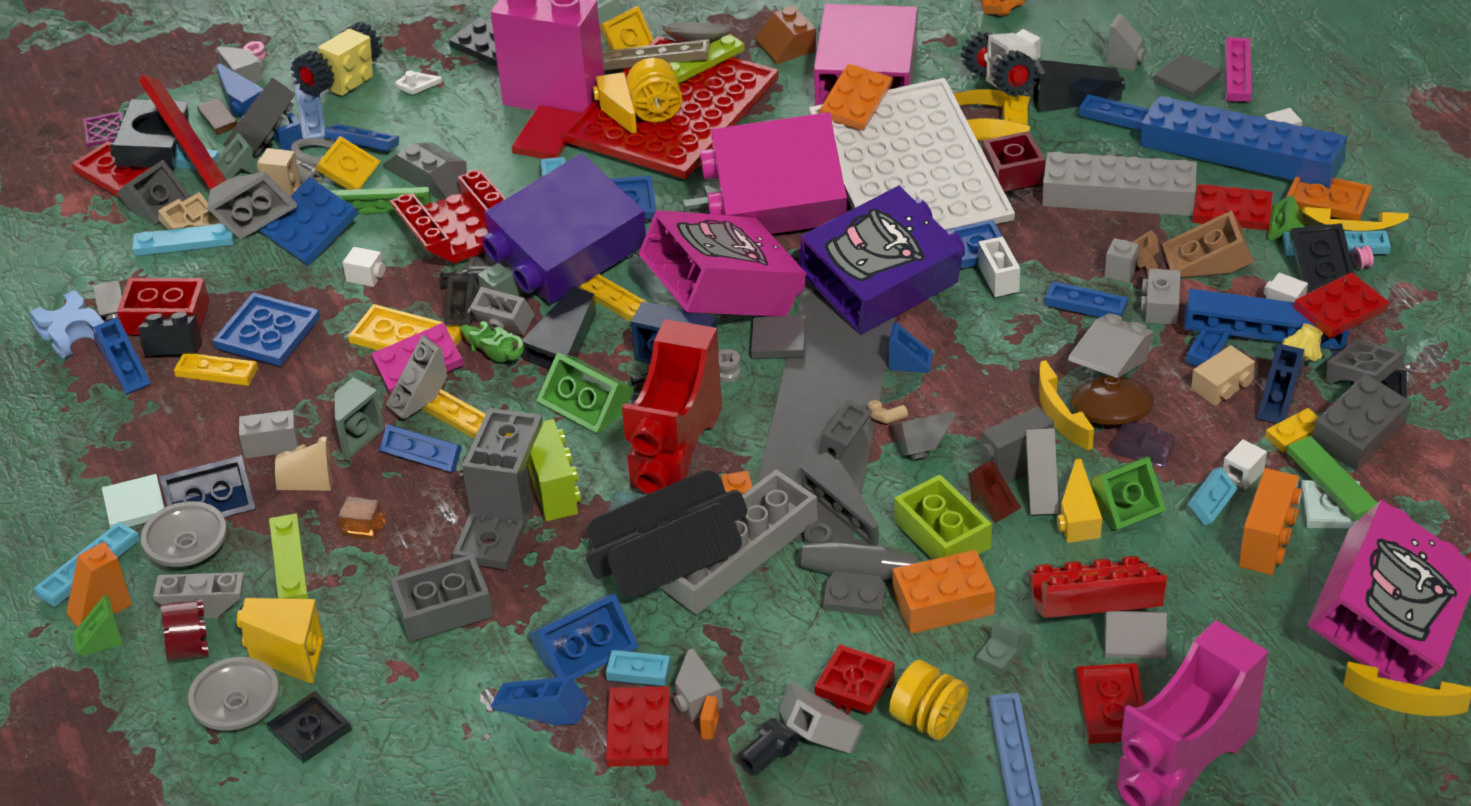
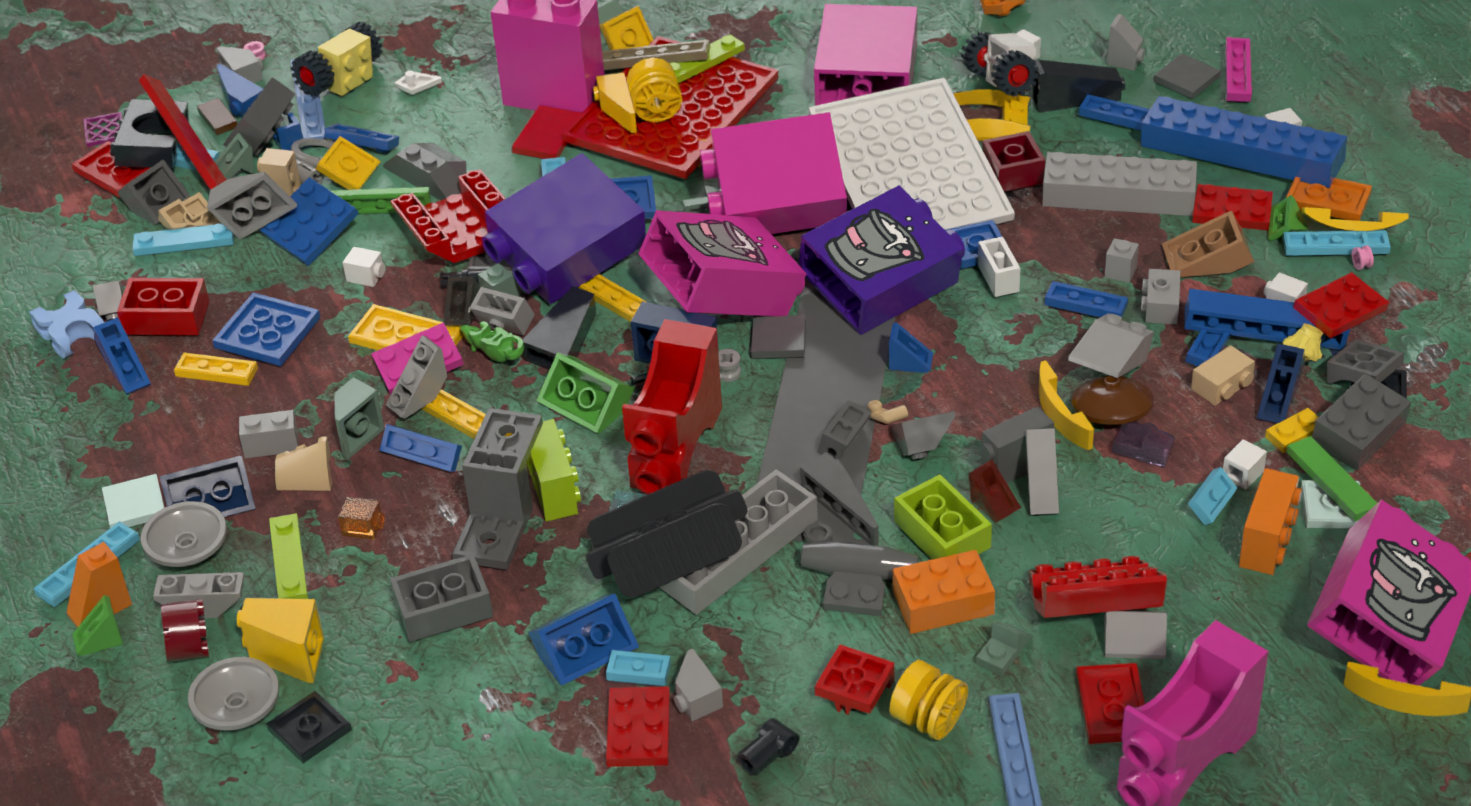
black brick [138,312,202,356] -> none
plate [449,18,498,67] -> none
blue slope [491,676,590,725] -> none
light grey dish [663,22,731,44] -> none
orange tile [700,696,719,740] -> none
orange plate [721,471,752,495] -> none
dark orange slope [755,6,816,65] -> none
light grey slope [779,682,864,753] -> none
orange plate [819,63,893,131] -> none
yellow slope [1057,459,1102,543] -> none
bright green brick [1091,457,1166,530] -> none
medium nougat plate [1133,230,1159,275] -> none
black plate [1290,223,1355,294] -> none

